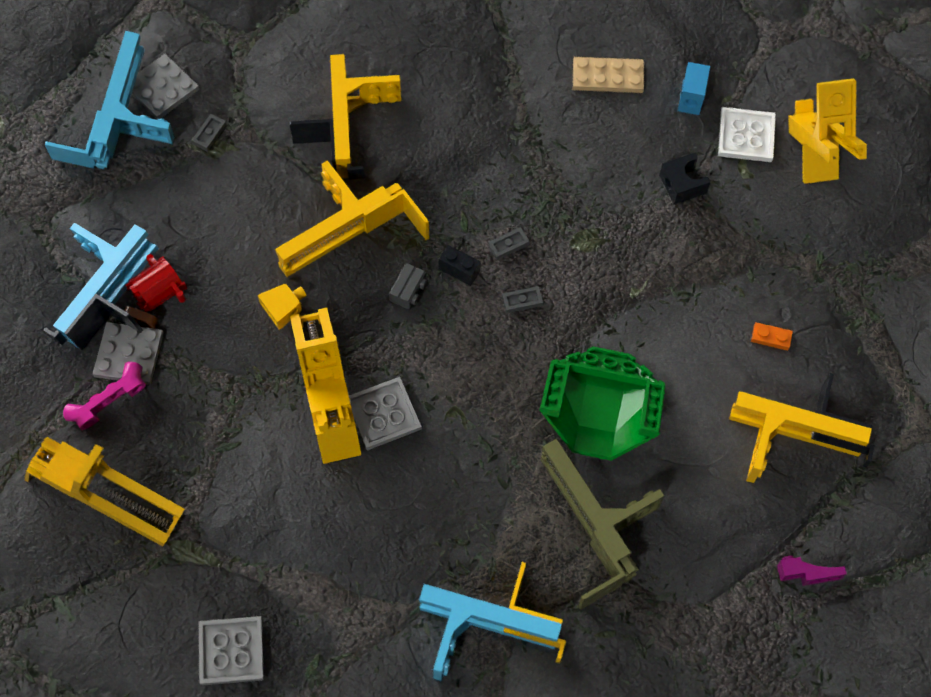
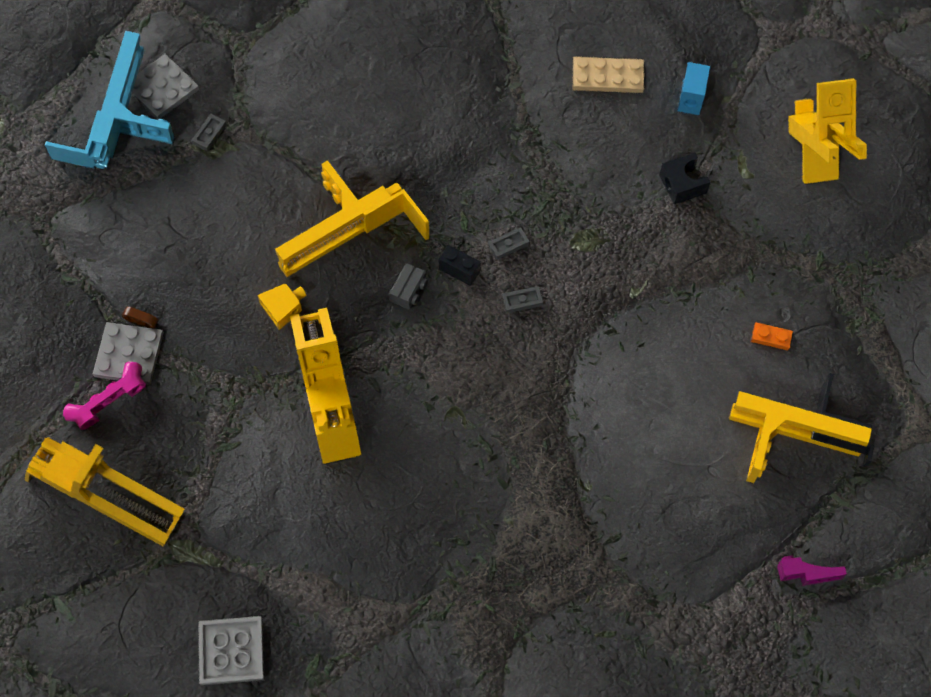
medium azure piece [43,223,159,350] -> none
red container [125,254,187,312] -> none
yellow piece [290,54,401,179] -> none
light grey plate [349,377,422,450] -> none
medium azure piece [419,562,566,681] -> none
green windscreen [540,346,666,461] -> none
olive piece [541,439,664,610] -> none
white plate [718,107,775,162] -> none

